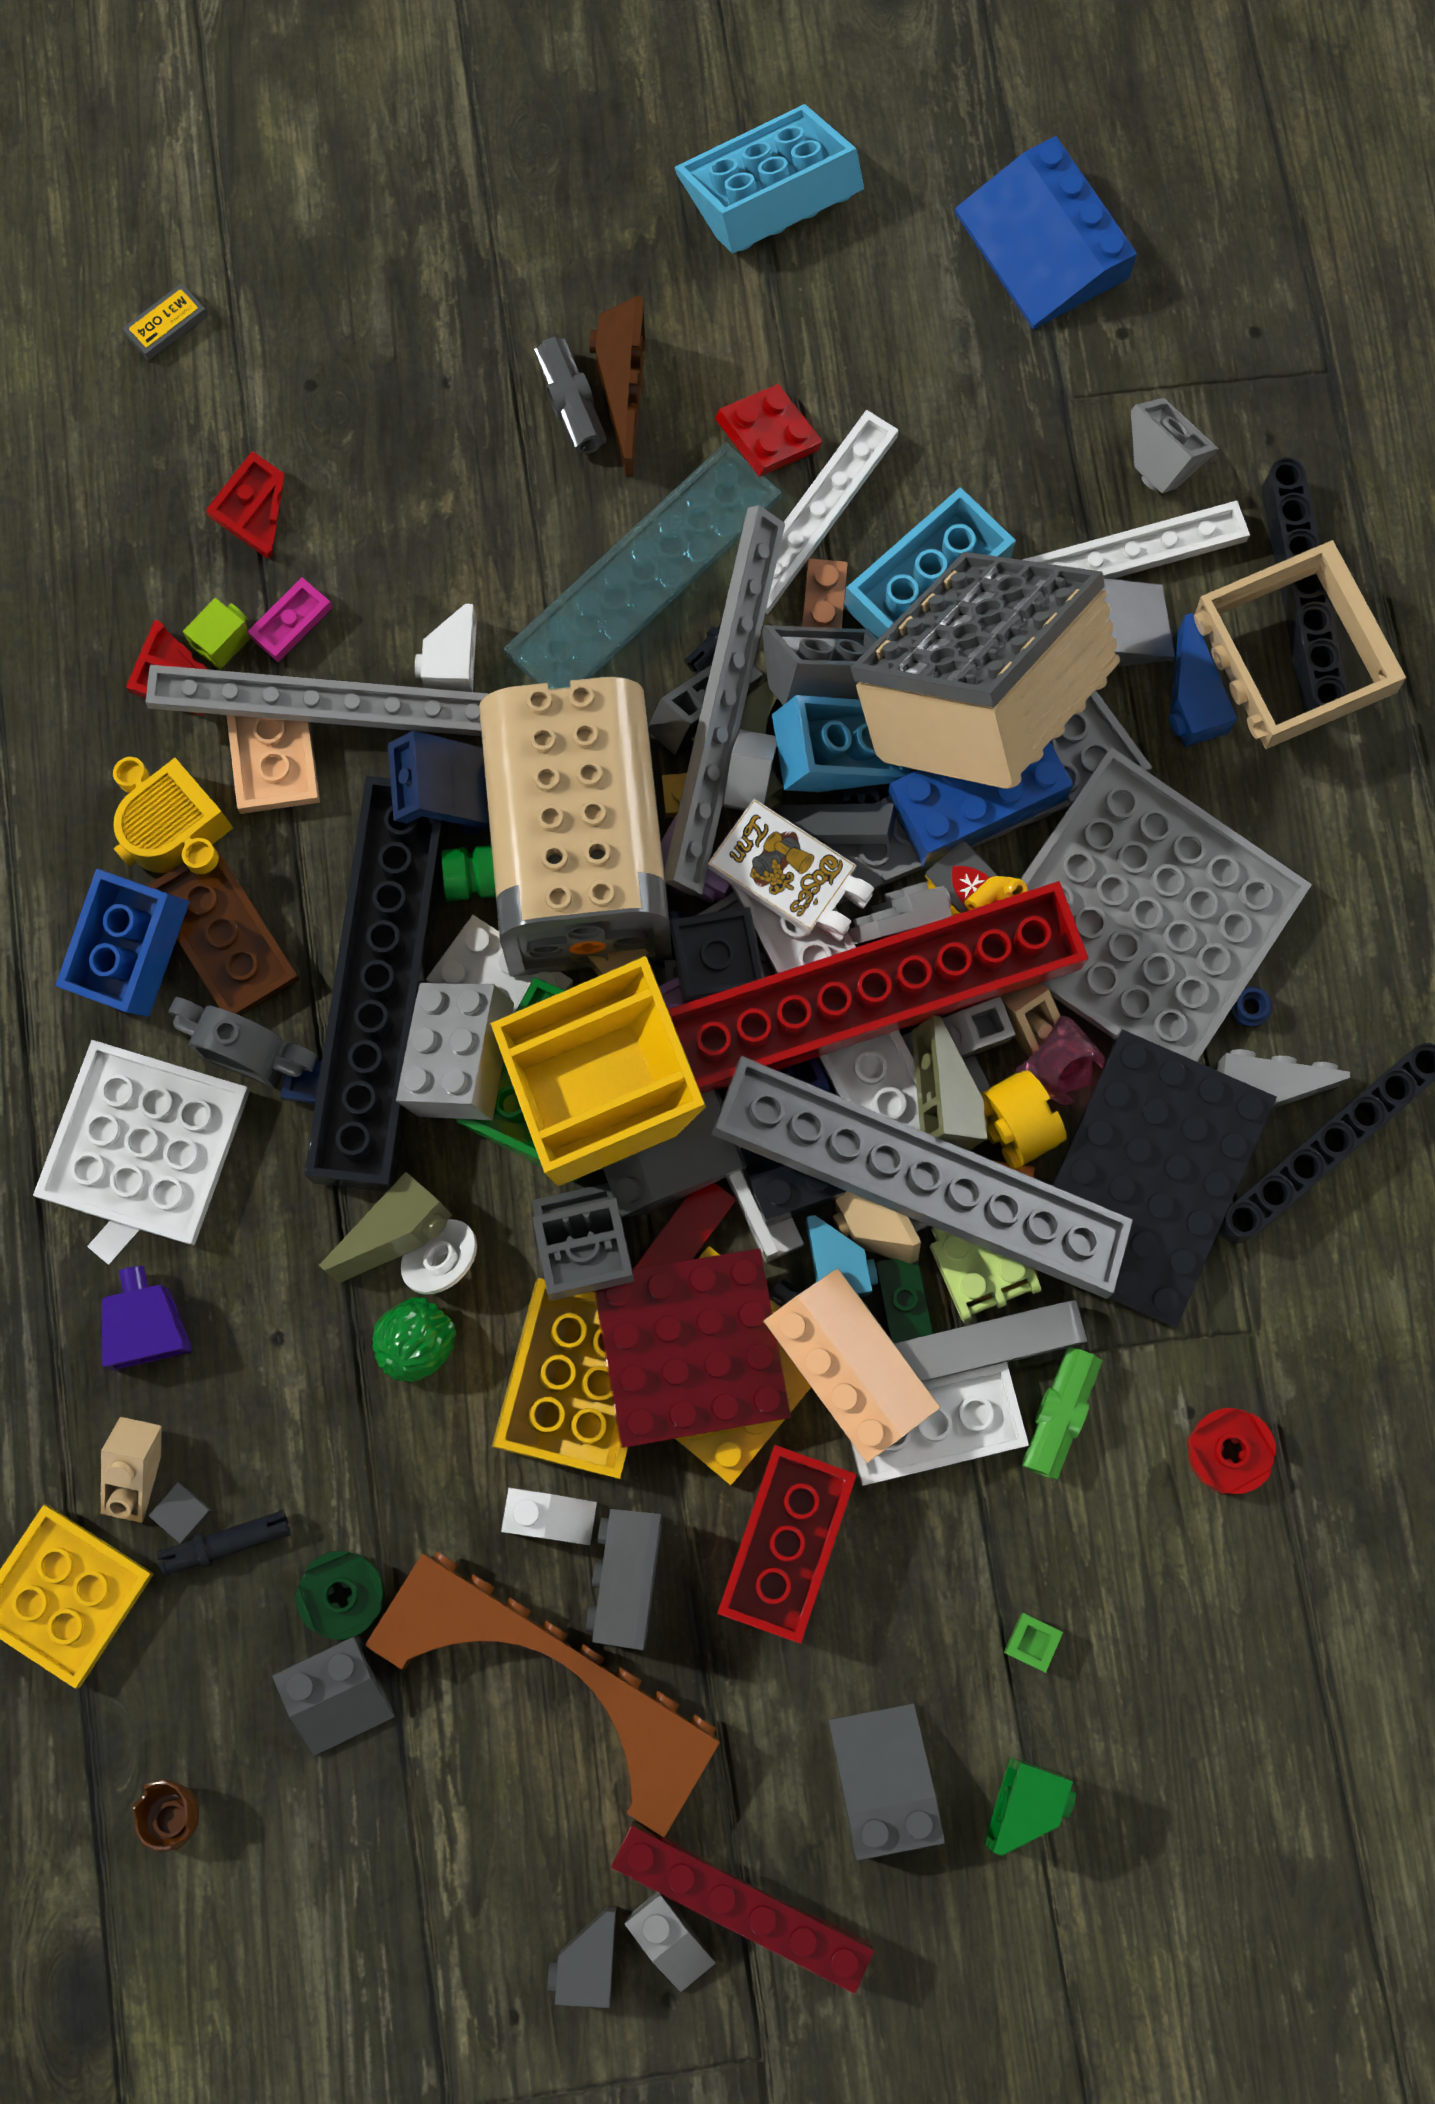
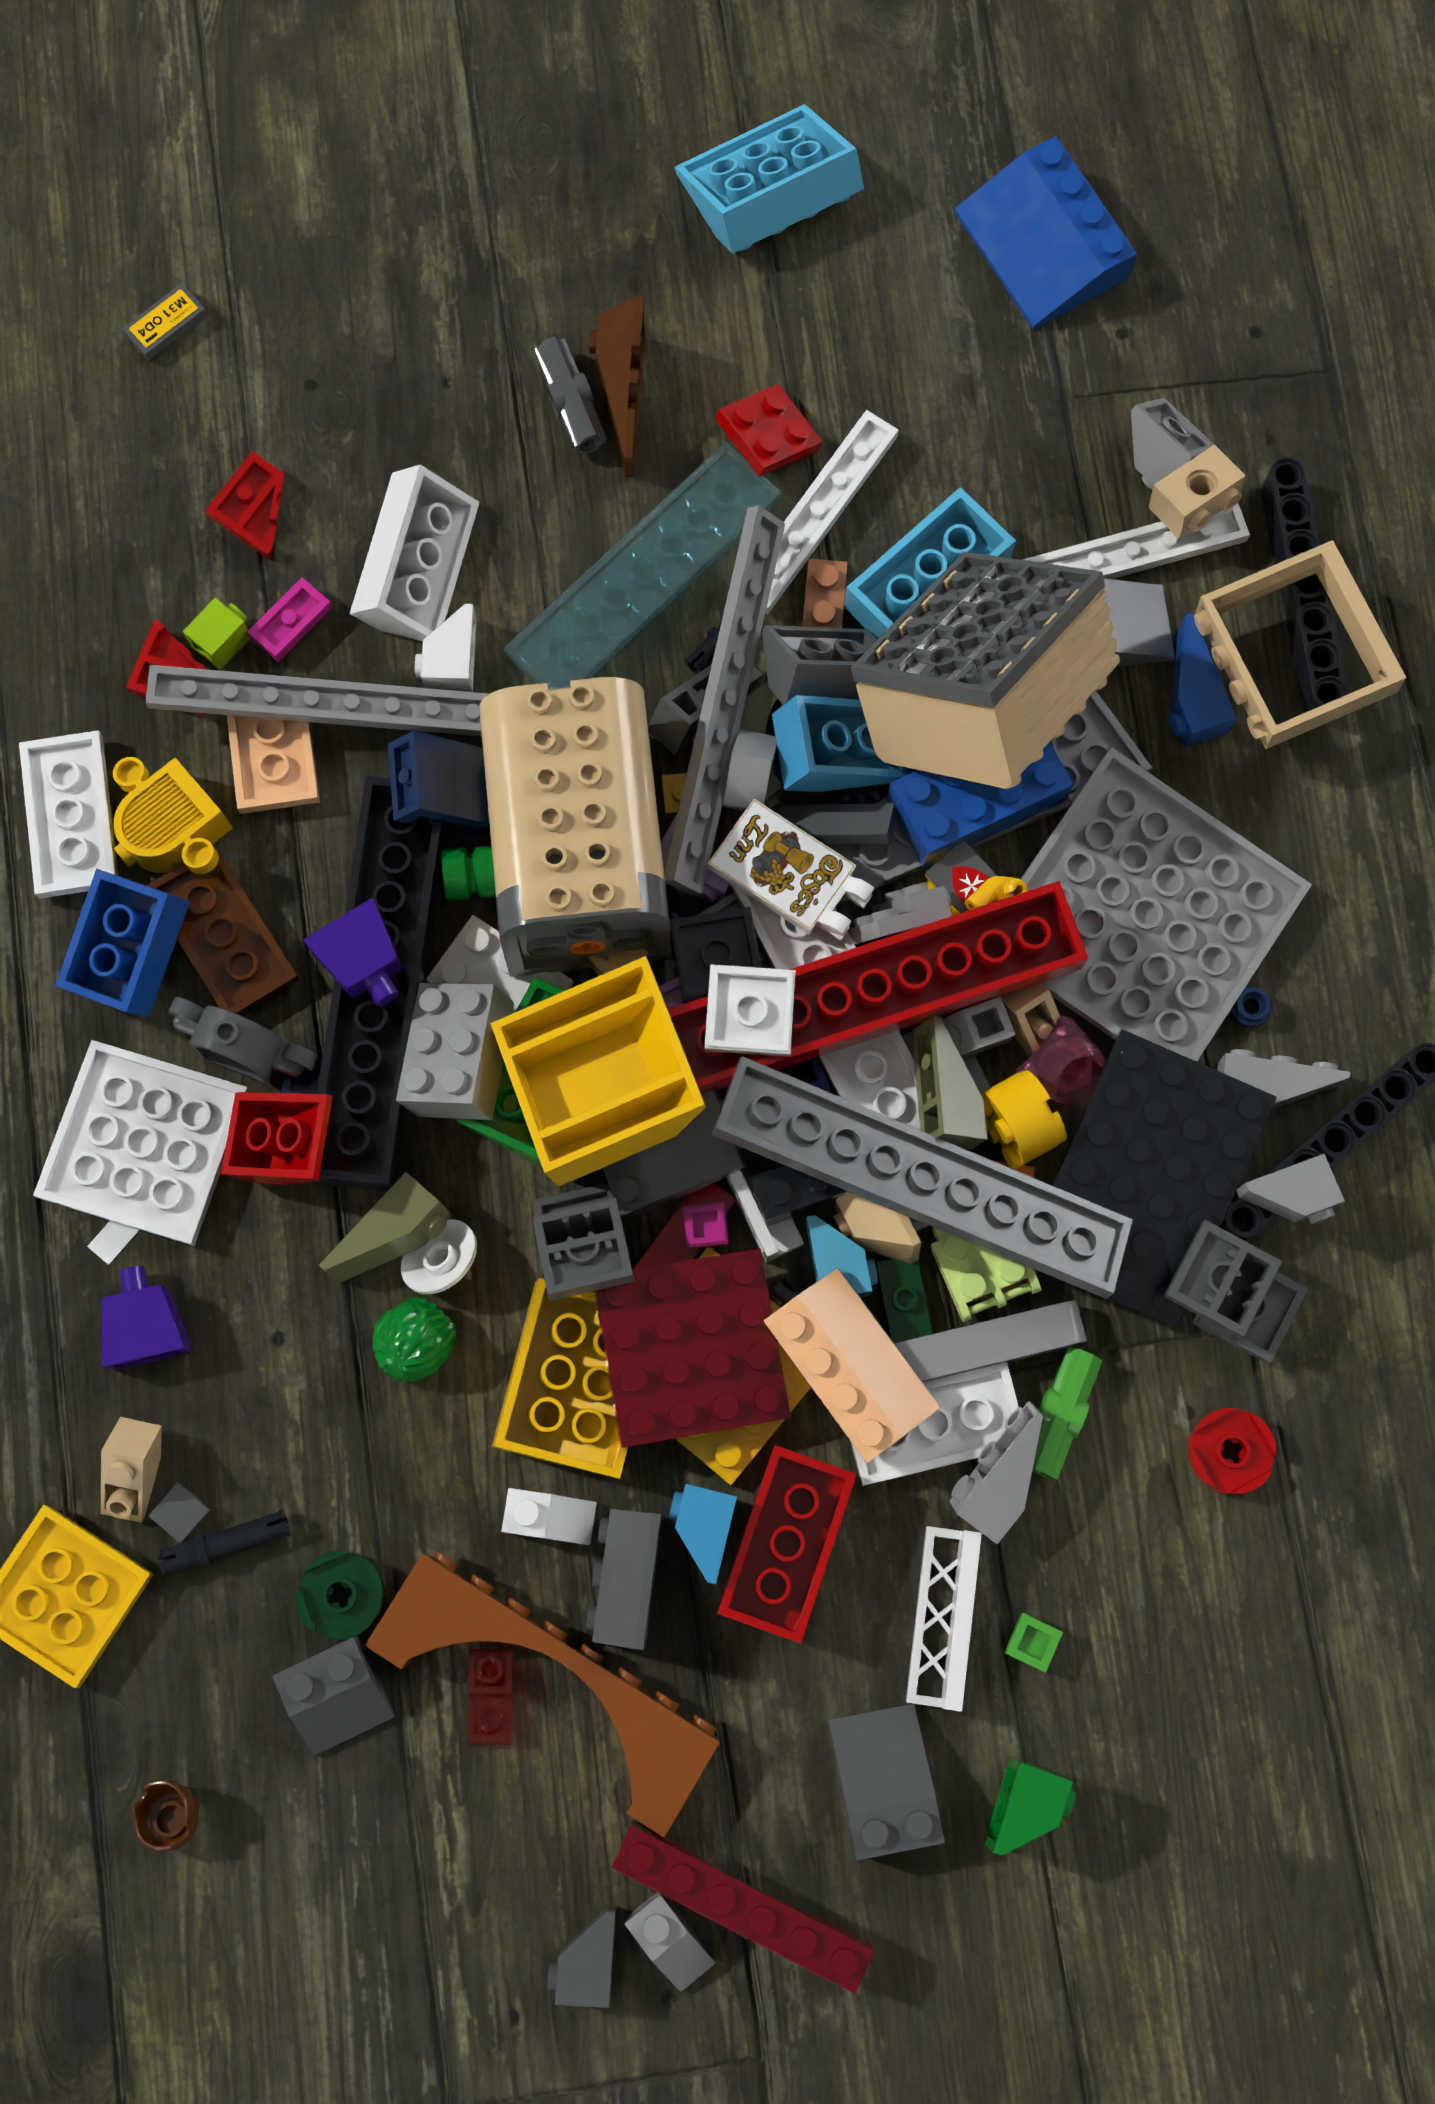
none -> white plate [19,730,119,899]
none -> red slope [221,1092,333,1185]
none -> dark purple torso [303,898,402,1007]
none -> white slope [350,465,480,641]
none -> clear red slope [467,1649,514,1745]
none -> dark azure slope [669,1484,737,1584]
none -> dark pink tile [683,1202,729,1250]
none -> white tile [705,965,796,1057]
none -> white fence [906,1526,982,1712]
none -> light grey slope [949,1401,1043,1544]
none -> tan brick [1149,444,1246,539]
none -> dark grey bracket [1164,1220,1308,1364]
none -> light grey slope [1237,1154,1345,1225]

